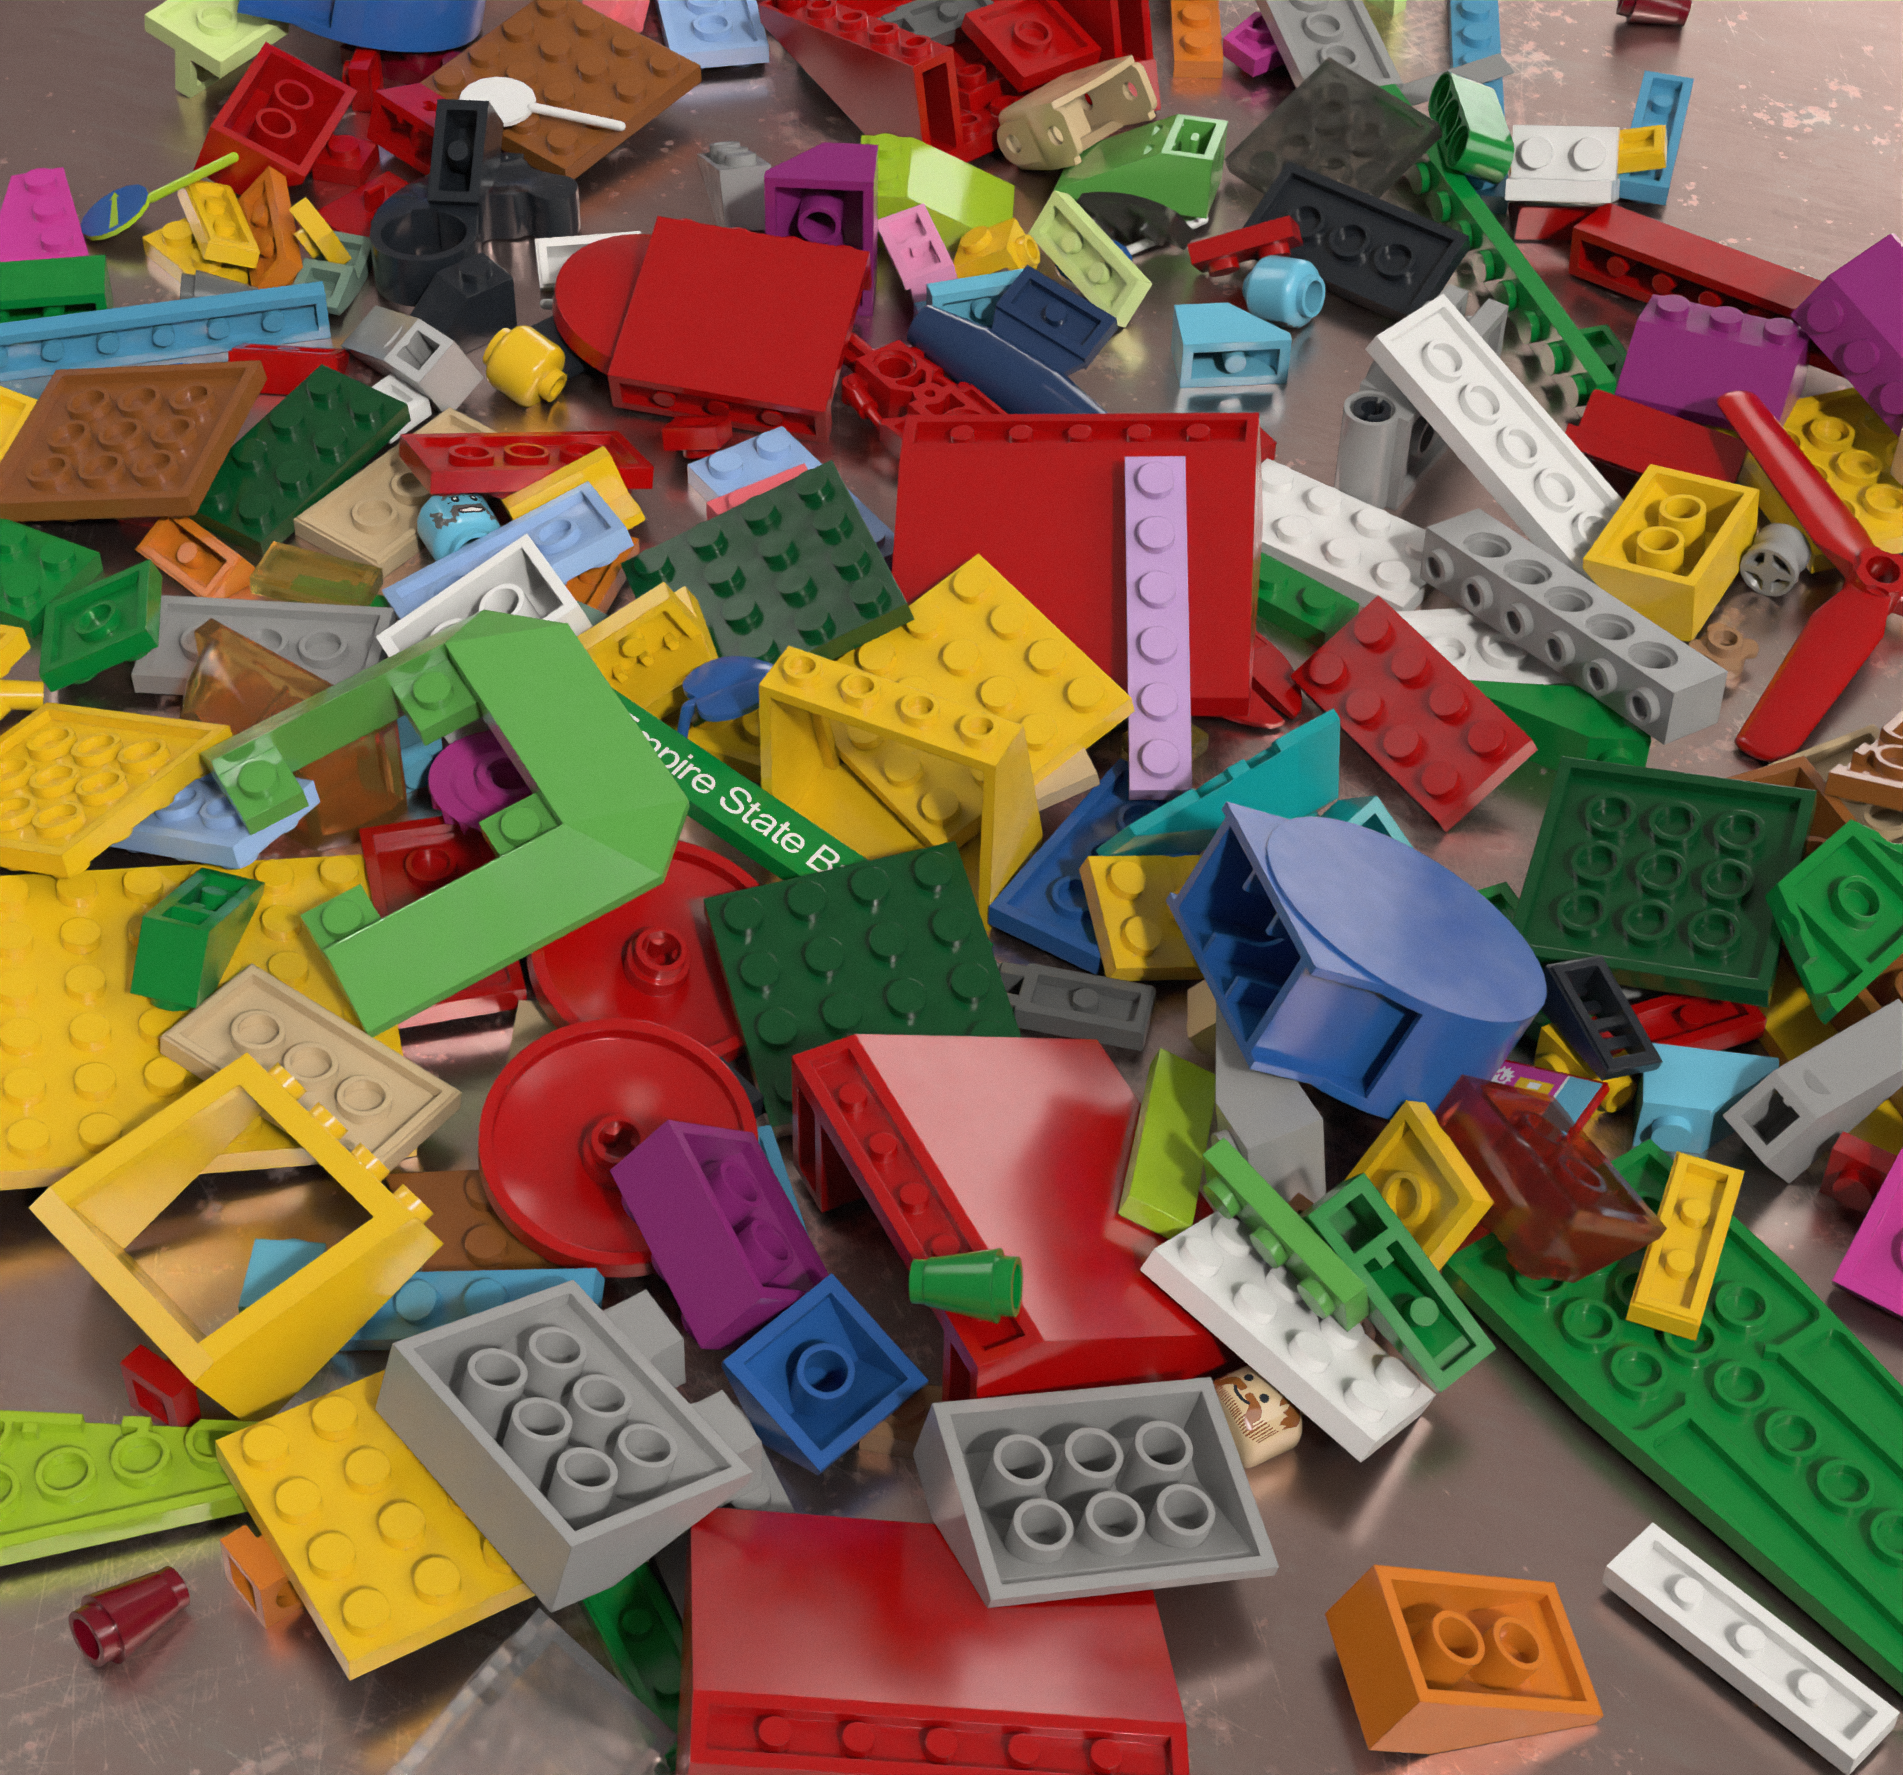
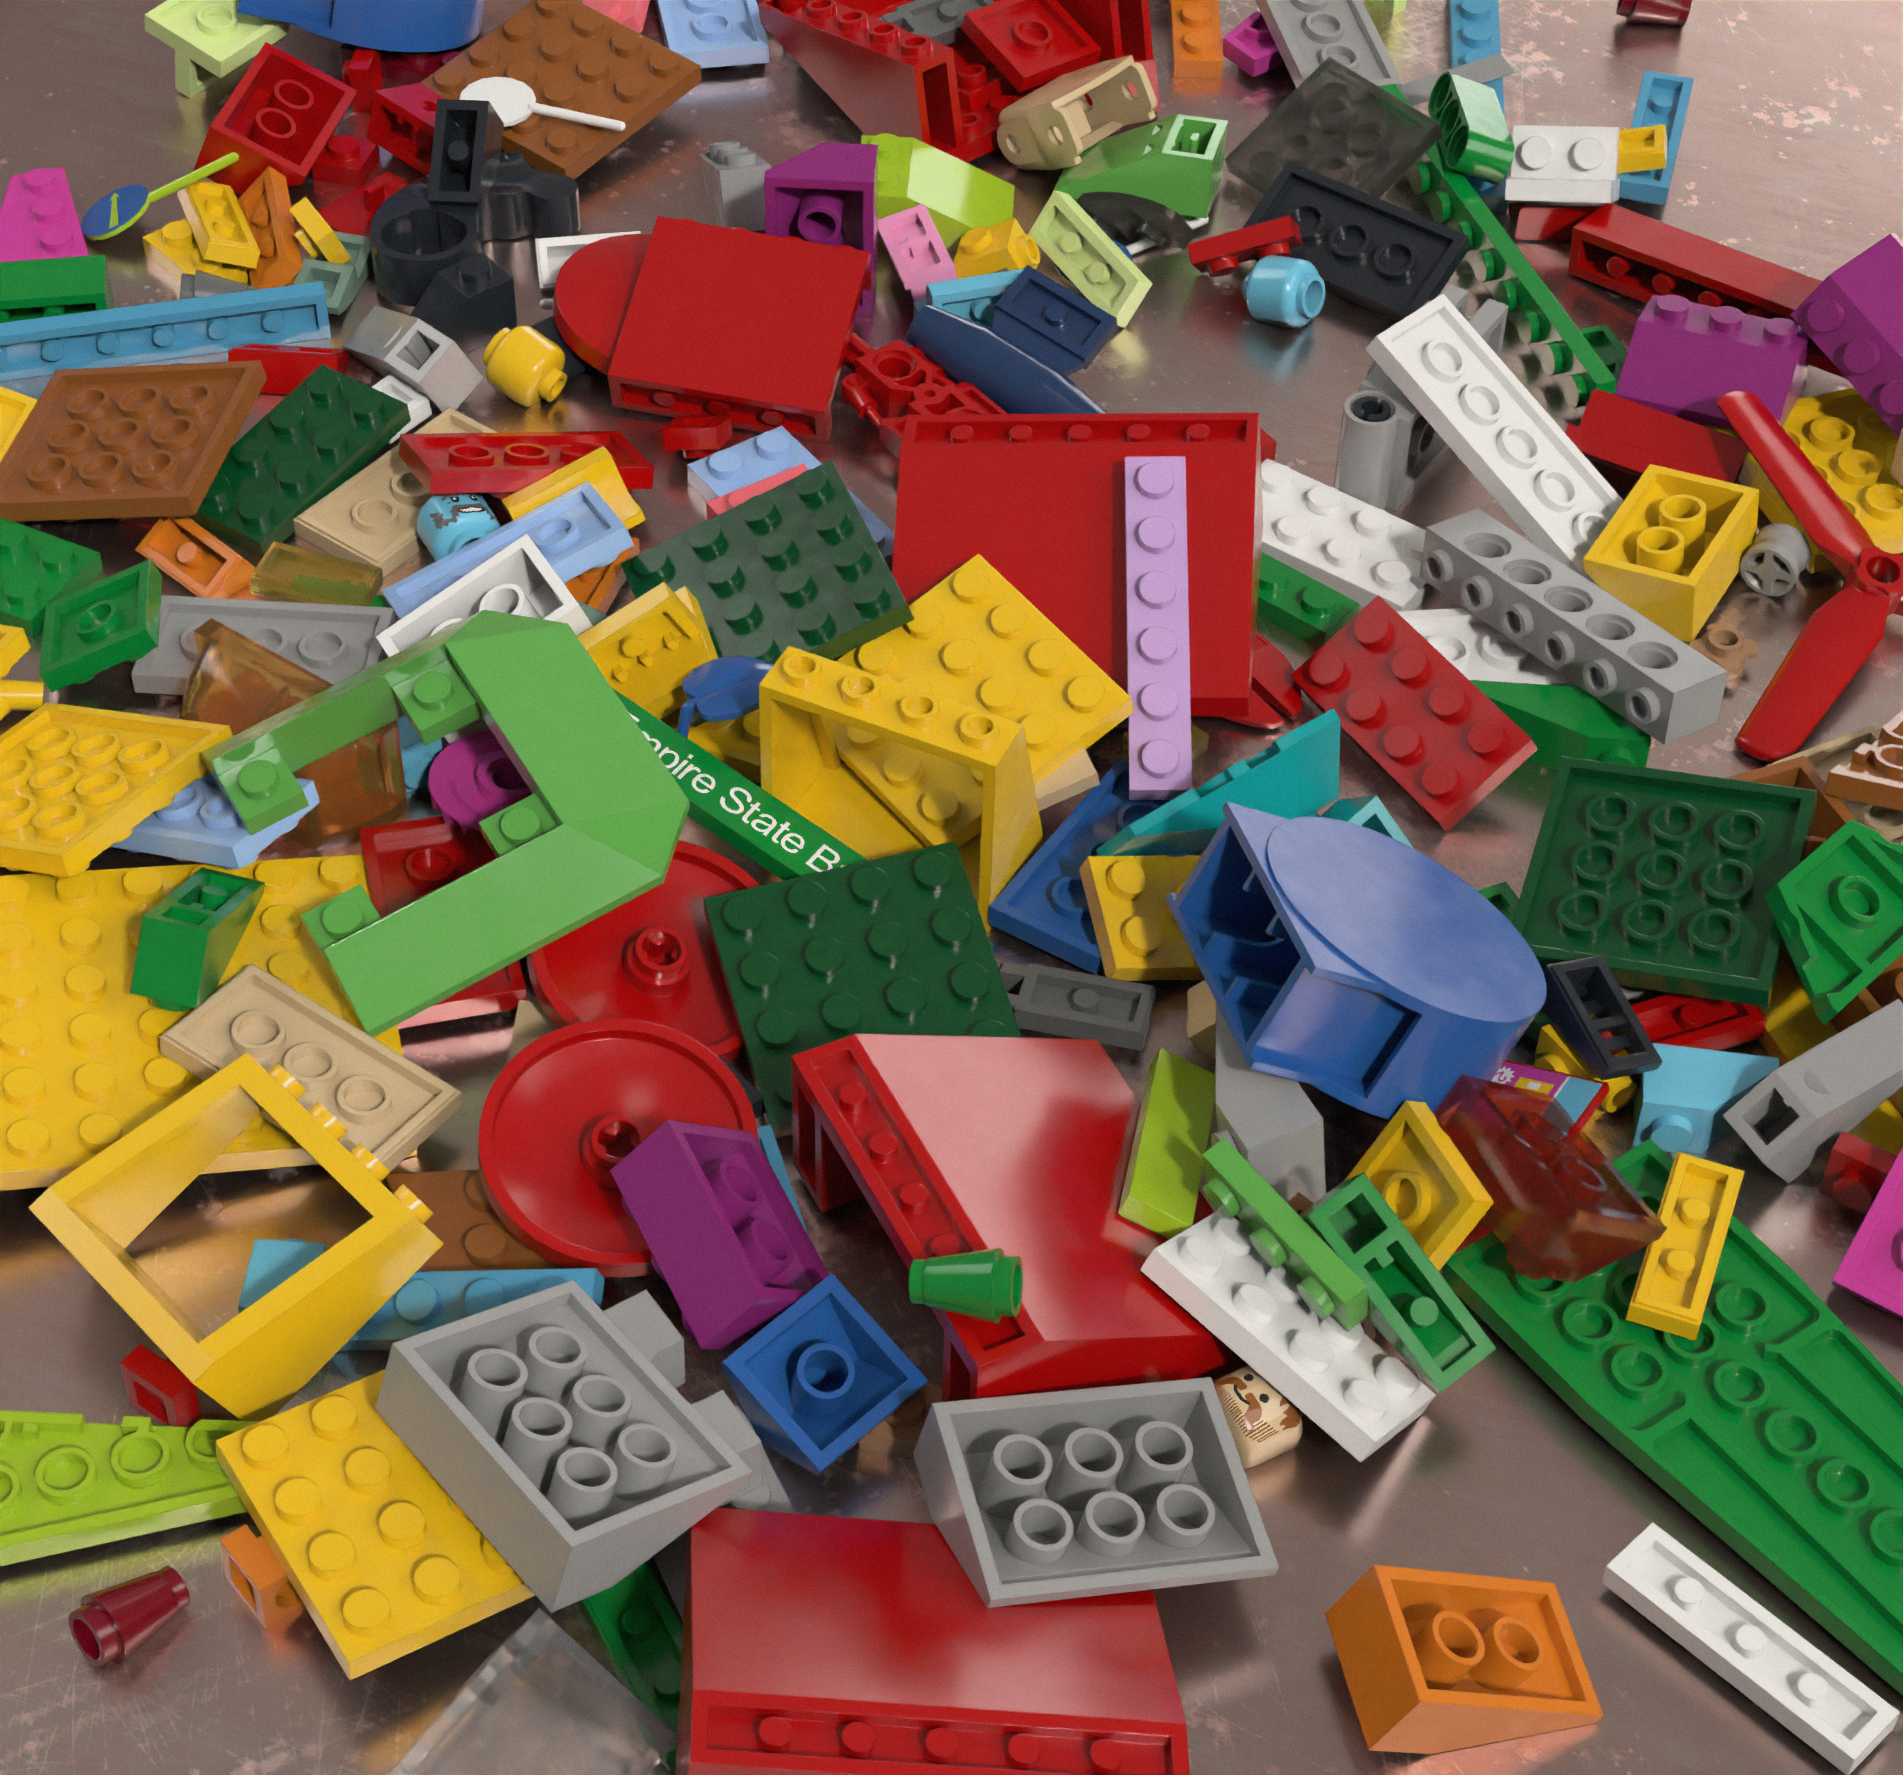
medium azure slope [1171,302,1292,388] -> none

